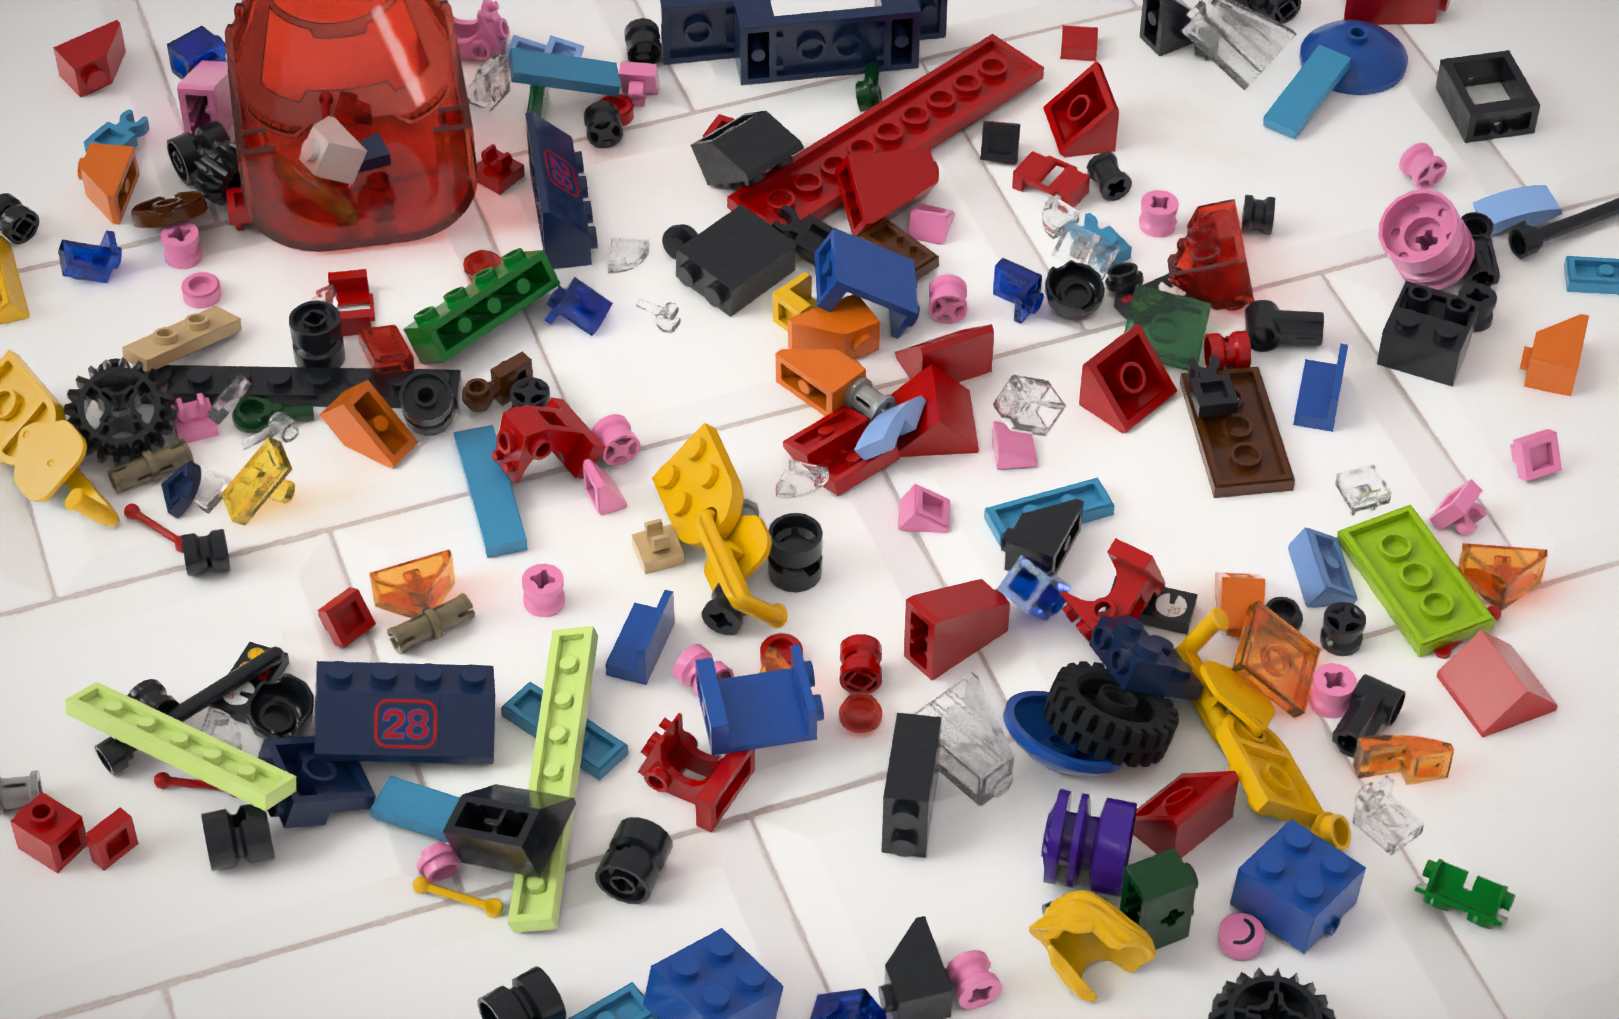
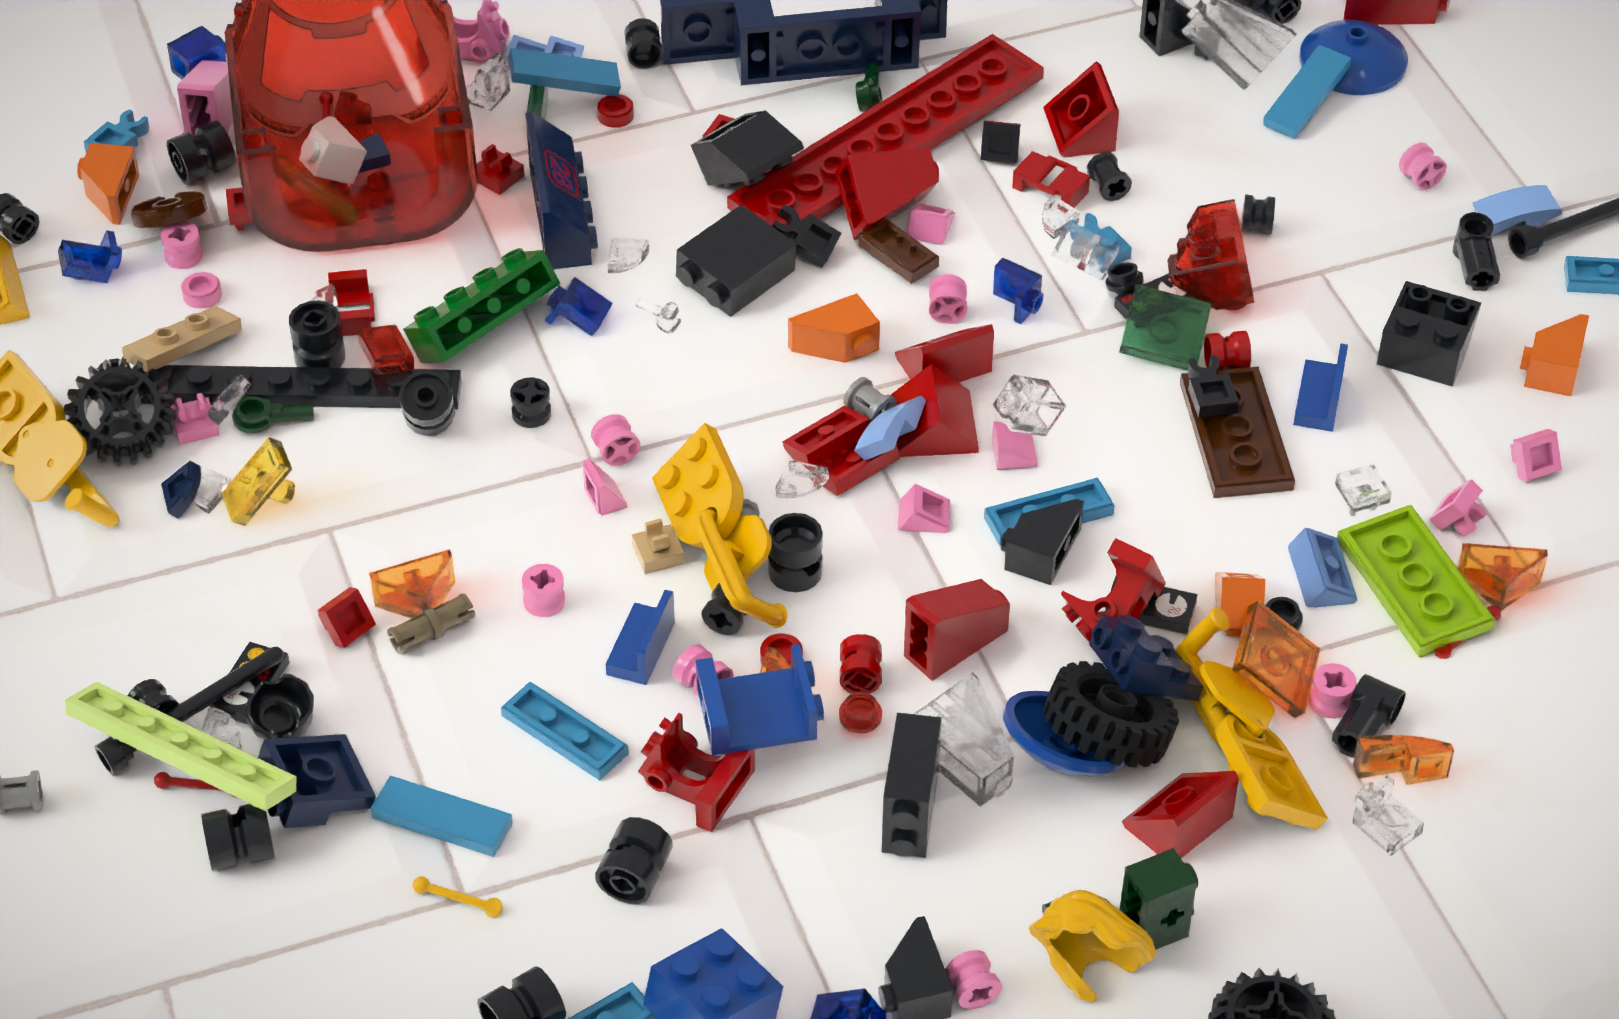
red brick [10,792,88,874] -> none
red slope [53,20,126,98] -> none
red tile [85,807,139,871] -> none
dark tan pin [107,439,194,494] -> none
red hinge [124,503,183,553] -> none
black wheel [182,529,230,576] -> none
black gear [191,140,258,207] -> none
clear hand [239,412,299,450] -> none
dark blue slope [314,661,495,764] -> none
orange slope [320,380,418,468] -> none
bright pink plate [416,842,461,883] -> none
black slope [443,784,576,878] -> none
dark azure tile [453,425,528,558] -> none
reddish brown plate [462,351,533,412] -> none
clear red plate [463,250,502,282] -> none
red tile [491,397,606,483] -> none
yellowish green plate [508,626,599,933] -> none
black wheel [583,101,623,148] -> none
bright pink tile [619,61,660,107] -> none
black plate [662,224,698,260] -> none
yellow panel [773,272,818,332] -> none
orange slope [775,349,866,416] -> none
blue panel [814,228,920,339] -> none
clear blue brick [997,555,1071,621] -> none
dark purple wheel [1041,789,1137,897] -> none
black hair [1045,260,1105,319] -> none
red tile [1060,25,1098,61] -> none
red slope [1079,323,1178,433] -> none
bright pink wheel [1139,190,1179,238] -> none
bright pink tile [1217,913,1265,960] -> none
blue brick [1230,819,1366,955] -> none
black piece [1244,300,1324,352] -> none
yellow plate [1311,812,1351,851] -> none
black wheel [1320,602,1366,656] -> none
bright pink wheel [1378,189,1475,290] -> none
green hinge [1414,858,1516,929] -> none
black window [1435,50,1541,143] -> none
slope [1436,630,1558,738] -> none
black wheel [1458,283,1497,332] -> none

